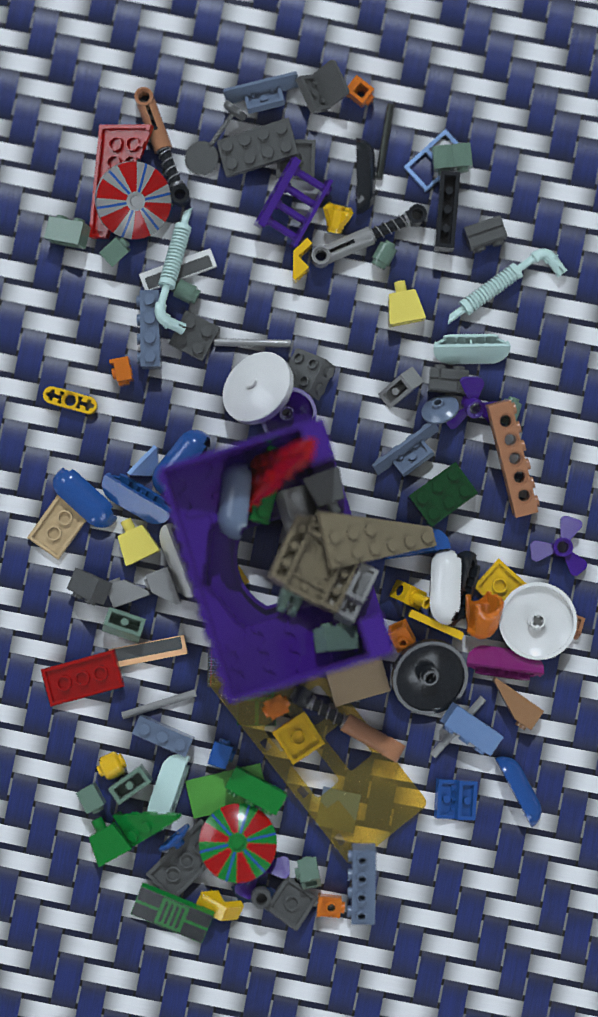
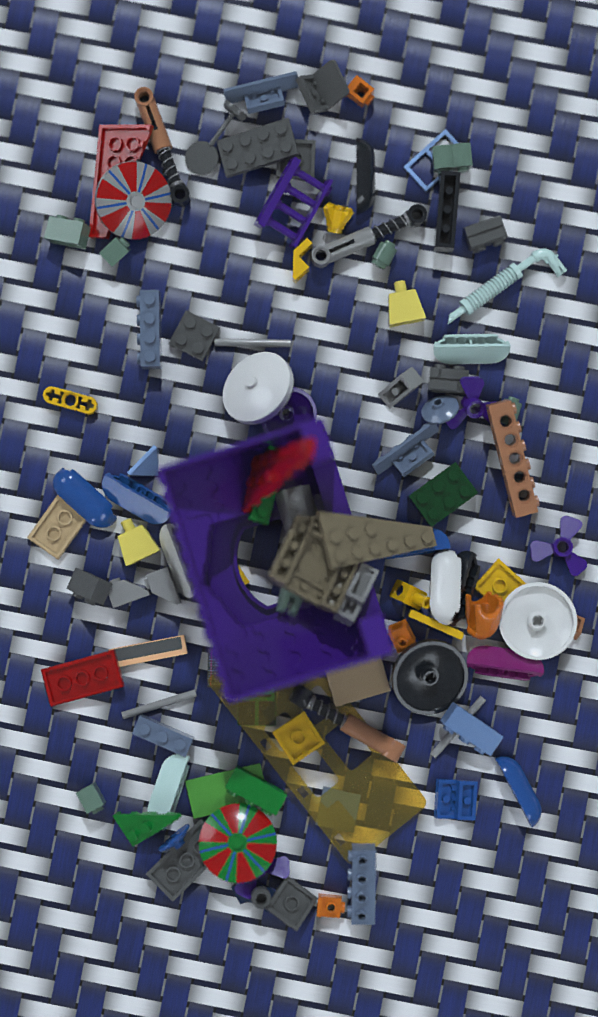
green torso [89,816,133,867] -> none
yellow head [97,751,127,780] -> none
sand green brick [102,607,146,643] -> none
sand green brick [108,764,153,805] -> none
orange brick [109,356,134,387] -> none
tile [131,882,215,943] -> none
tile [139,248,217,290] -> none
blue brick [152,430,210,496] -> none
light aqua piece [154,208,192,335] -> none
sand green brick [171,279,201,304] -> none
yellow slope [196,890,244,921] -> none
blue brick [207,738,236,770] -> none
sand blue brick [218,462,251,540] -> none
orange brick [261,694,291,720] -> none
dark grey bracket [288,348,336,401] -> none
sand green brick [294,856,322,890] -> none
dark grey torso [303,466,344,513] -> none
sand green brick [313,623,359,653] -> none
pearl dark grey bar [375,104,394,180] -> none
medium nougat slope [492,677,544,730] -> none

